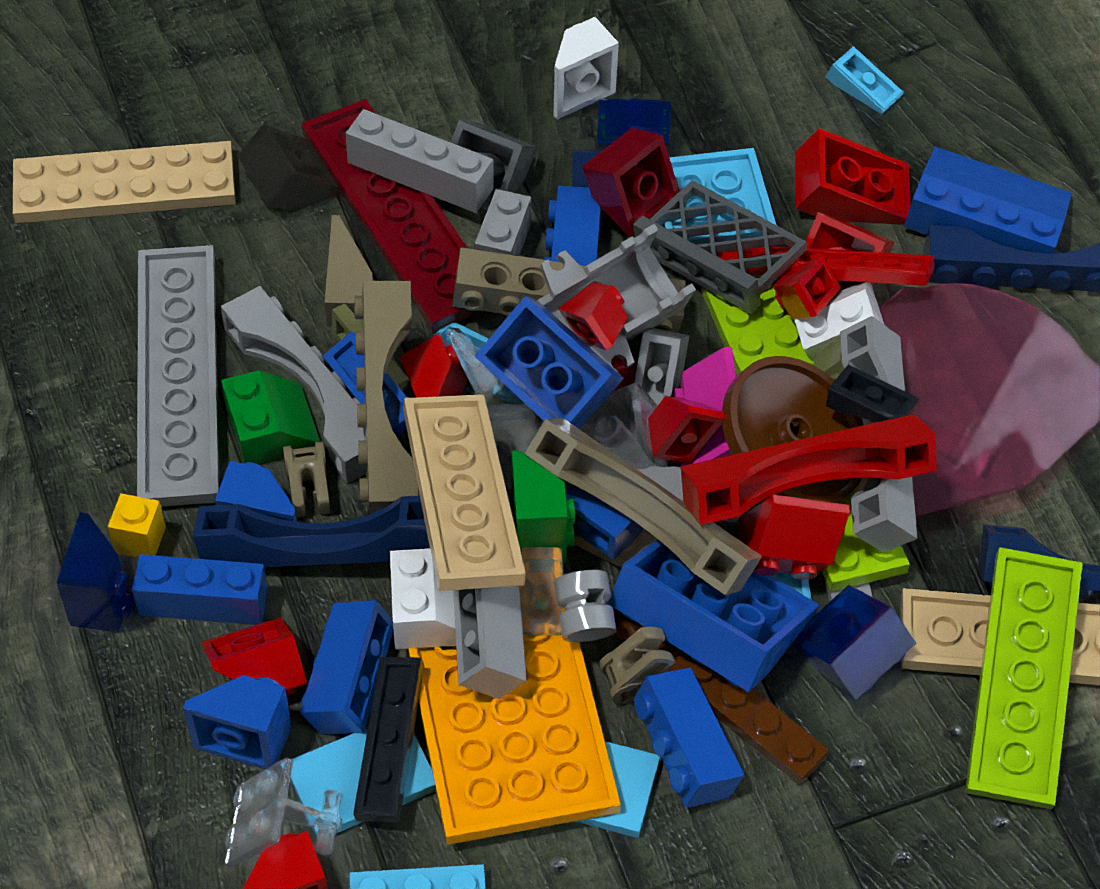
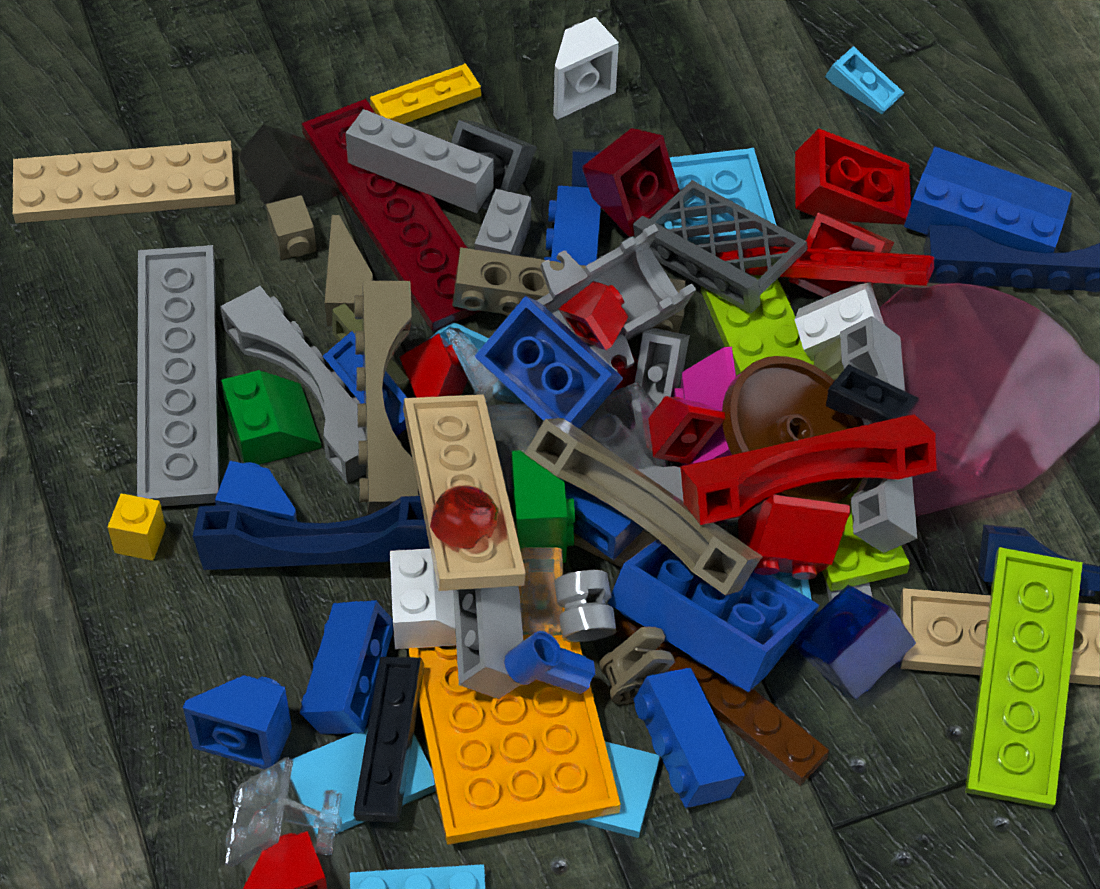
clear blue slope [56,512,133,633] -> none
blue brick [132,554,268,625] -> none
red slope [201,617,307,696] -> none
dark tan piece [283,441,330,518] -> none
clear blue slope [597,98,671,149] -> none
red slope [773,255,841,319] -> none
none -> dark tan brick [266,195,316,260]
none -> yellow plate [370,64,481,124]
none -> clear red hair [430,485,499,549]
none -> blue piece [504,631,595,694]

